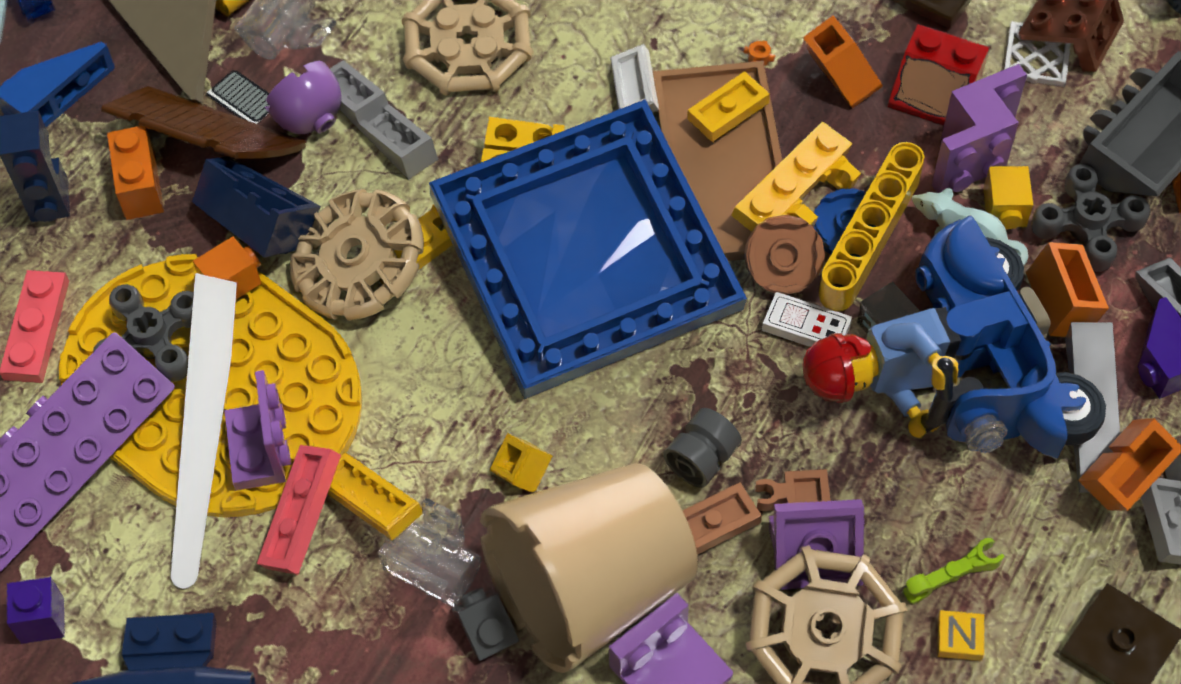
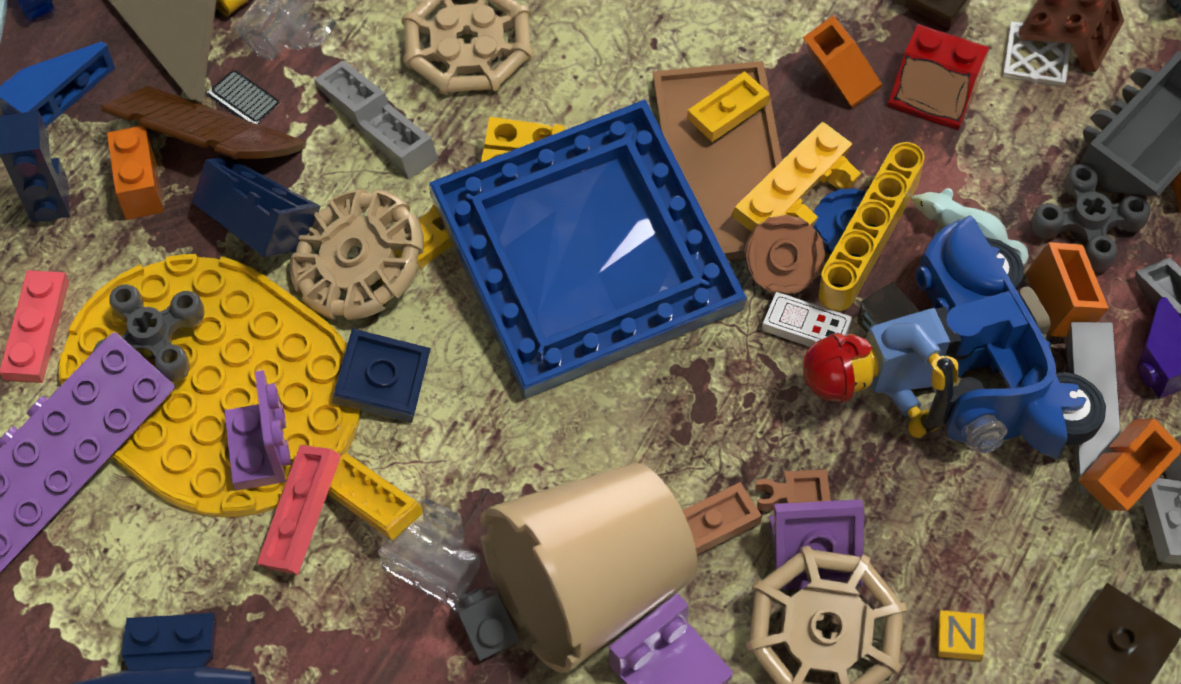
dark purple brick [7,577,65,644] -> none
white sticker [171,273,237,589] -> none
orange brick [193,236,262,299] -> none
medium lavender cylinder [265,61,342,134] -> none
yellow slope [489,433,553,492] -> none
white tile [610,44,659,112] -> none
dark grey wheel [663,408,742,488] -> none
orange piece [743,40,775,66] -> none
lime piece [903,538,1004,604] -> none
medium lavender bracket [932,64,1027,193] -> none
yellow brick [983,166,1033,229] -> none
none -> dark blue tile [332,328,431,423]

